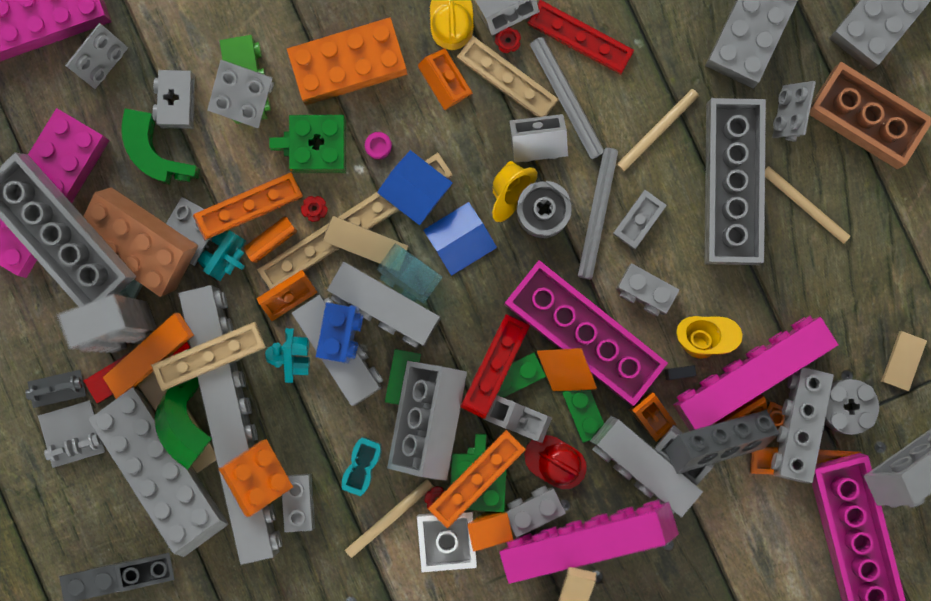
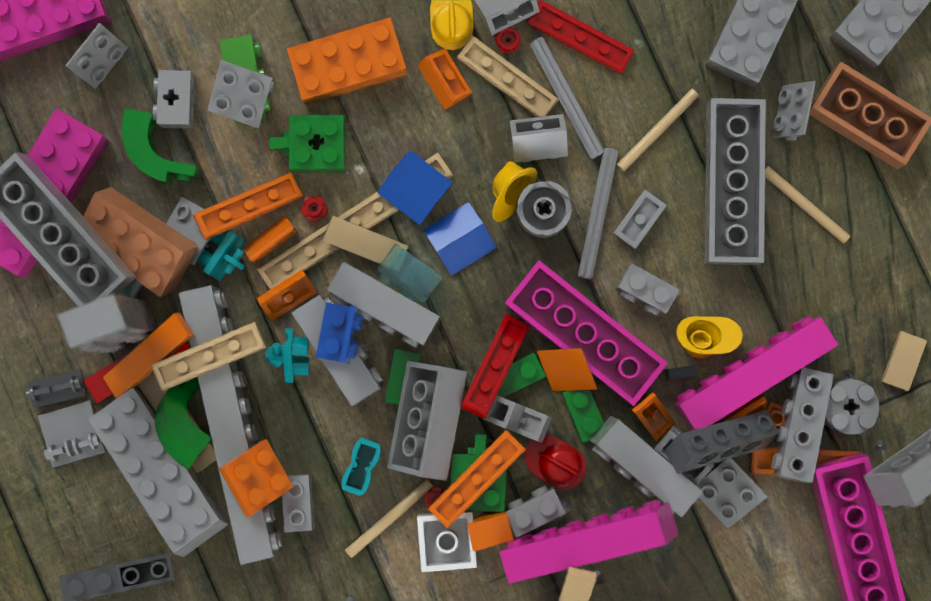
dark pink tile [365,132,392,160] -> none
none -> light grey hinge [697,458,768,529]

